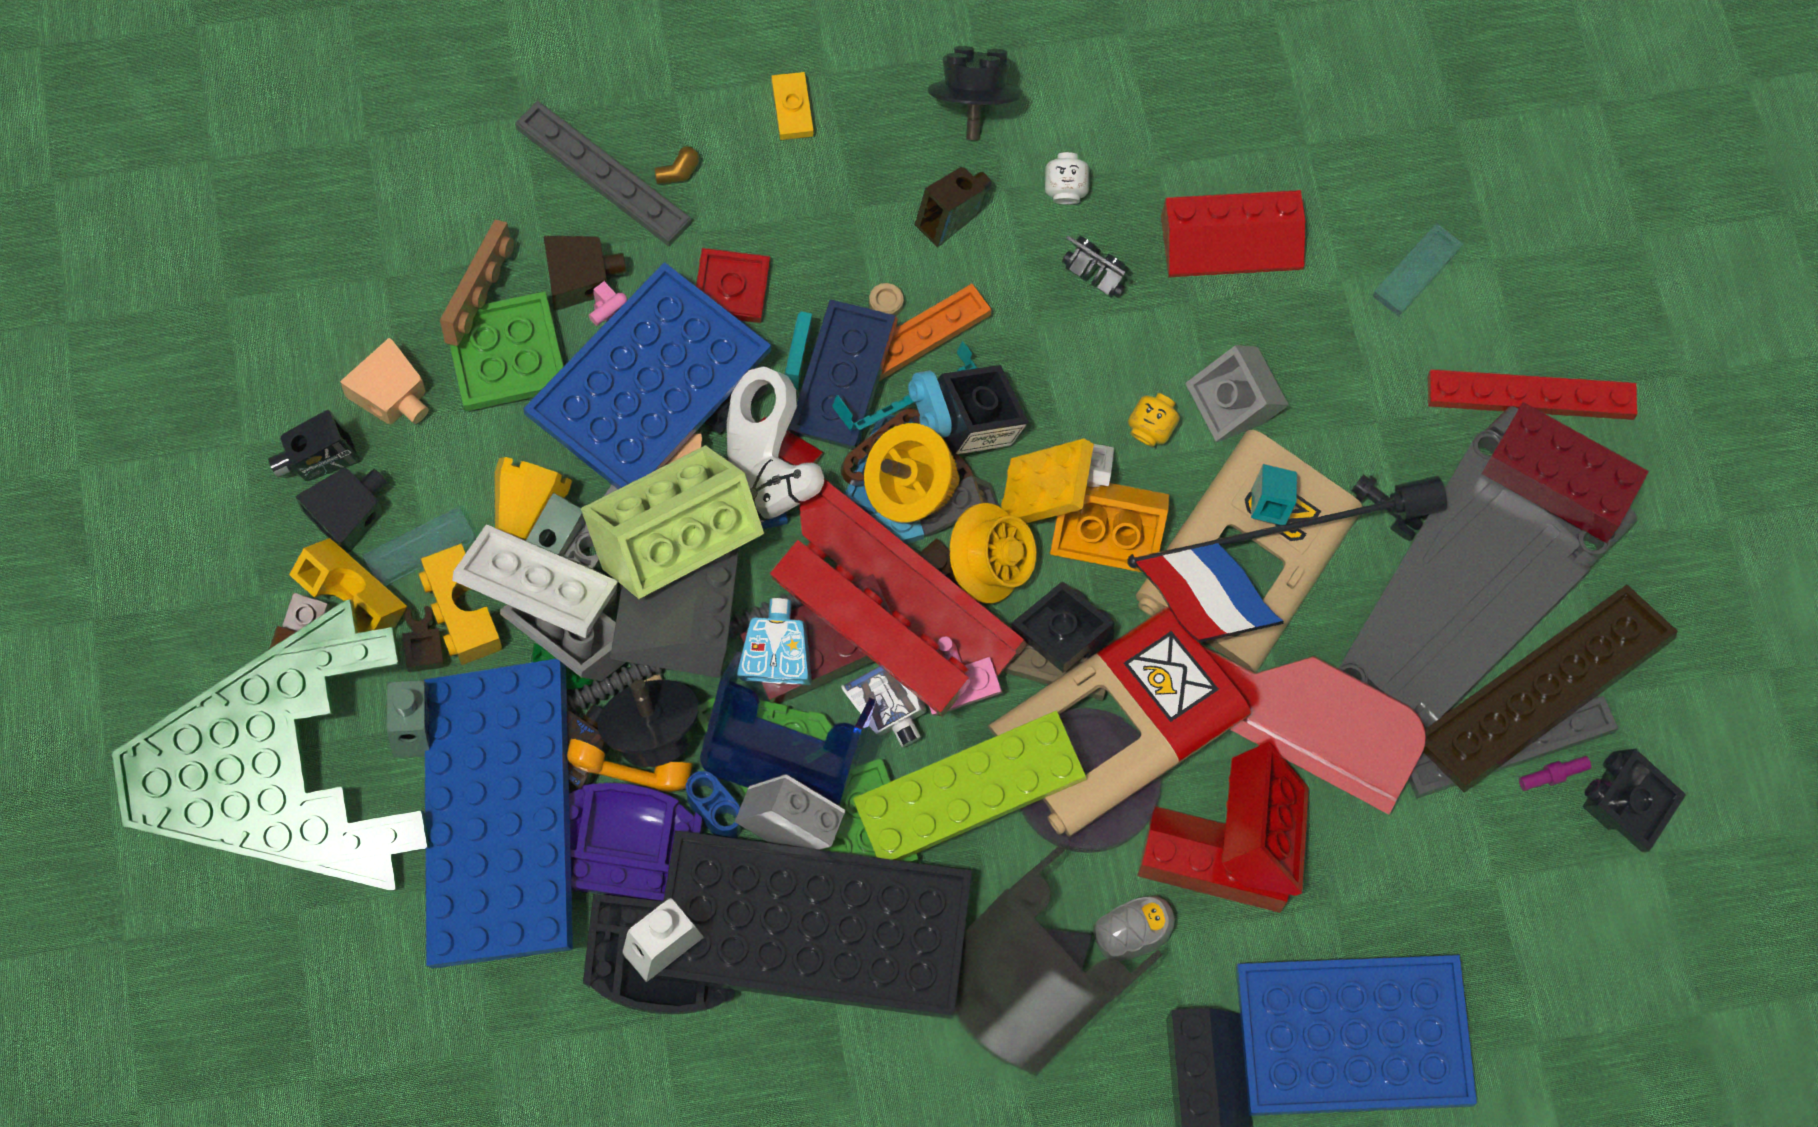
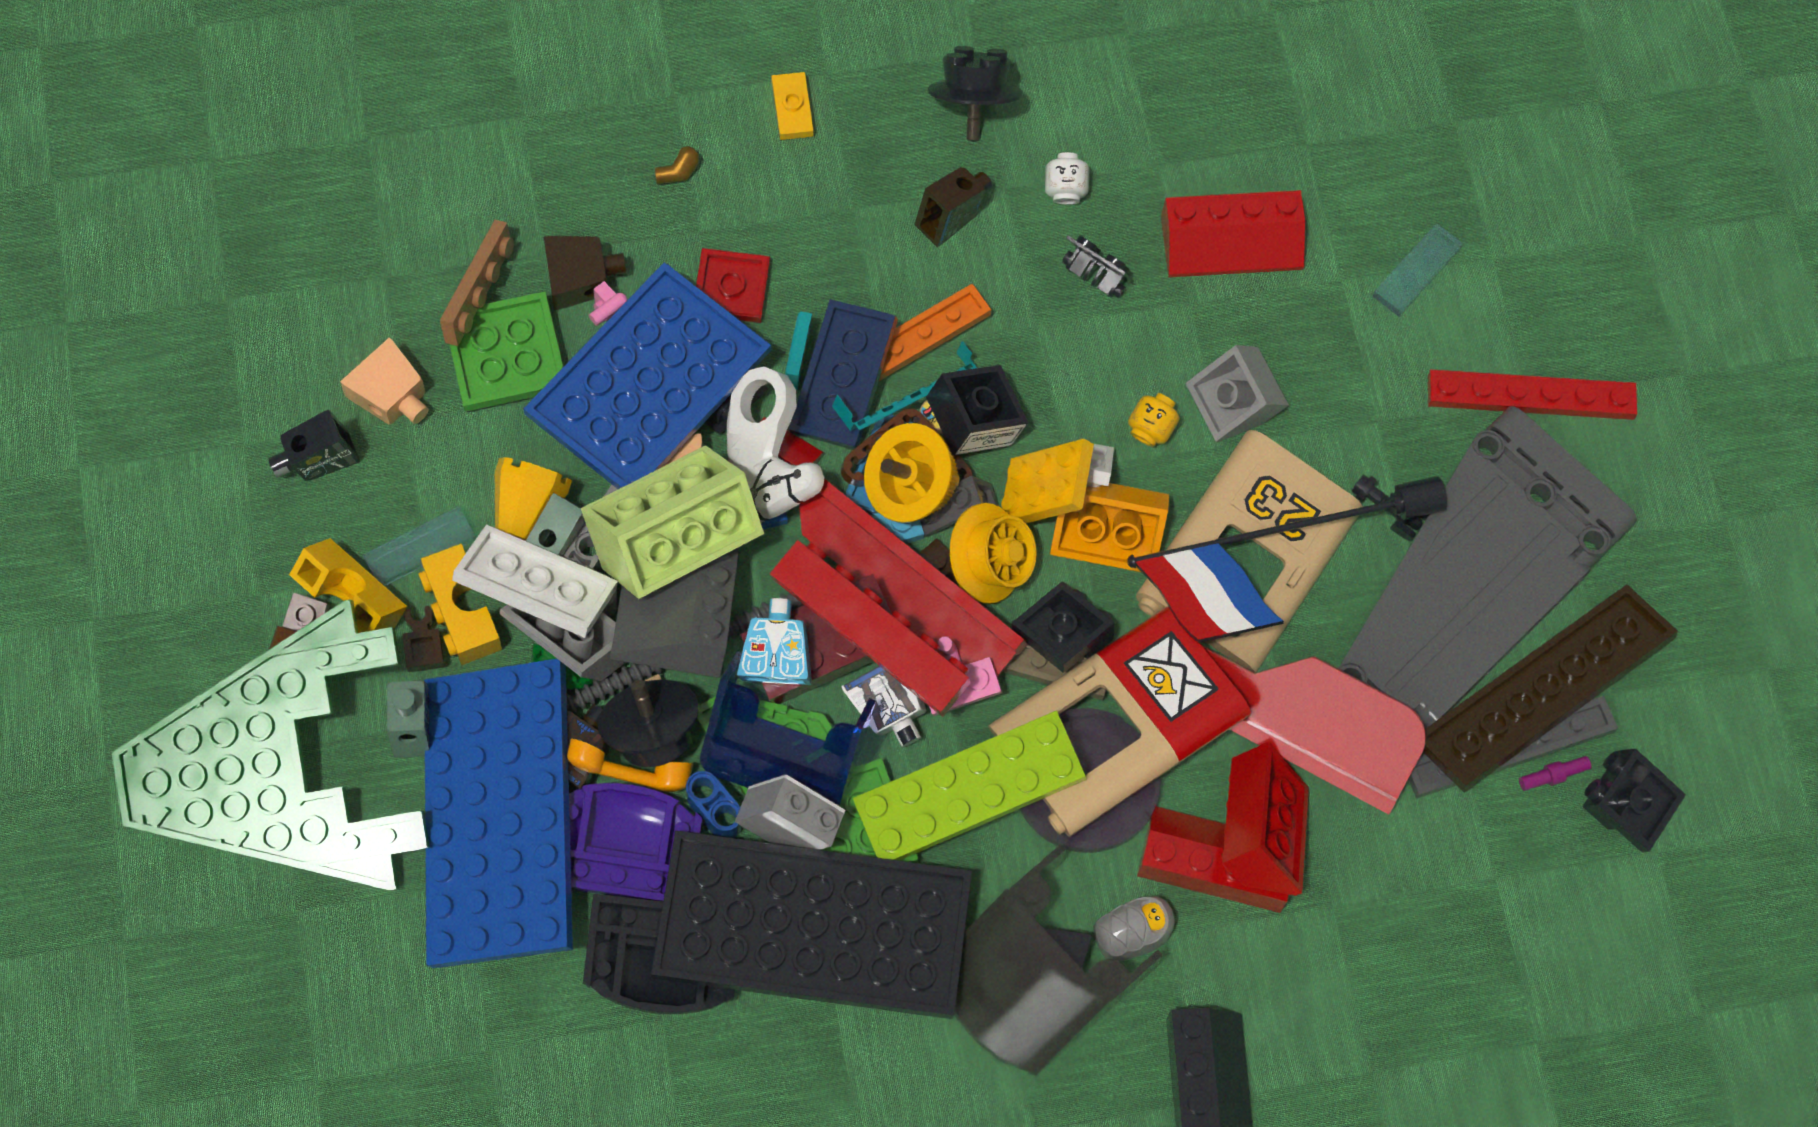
black torso [296,468,388,553] -> none
dark grey tile [515,101,692,247] -> none
white torso [623,898,703,982] -> none
tan tile [869,283,904,316] -> none
medium azure plate [908,370,952,438] -> none
blue plate [1236,955,1477,1116] -> none
teal brick [1251,464,1297,525] -> none
dark red brick [1481,402,1649,543] -> none

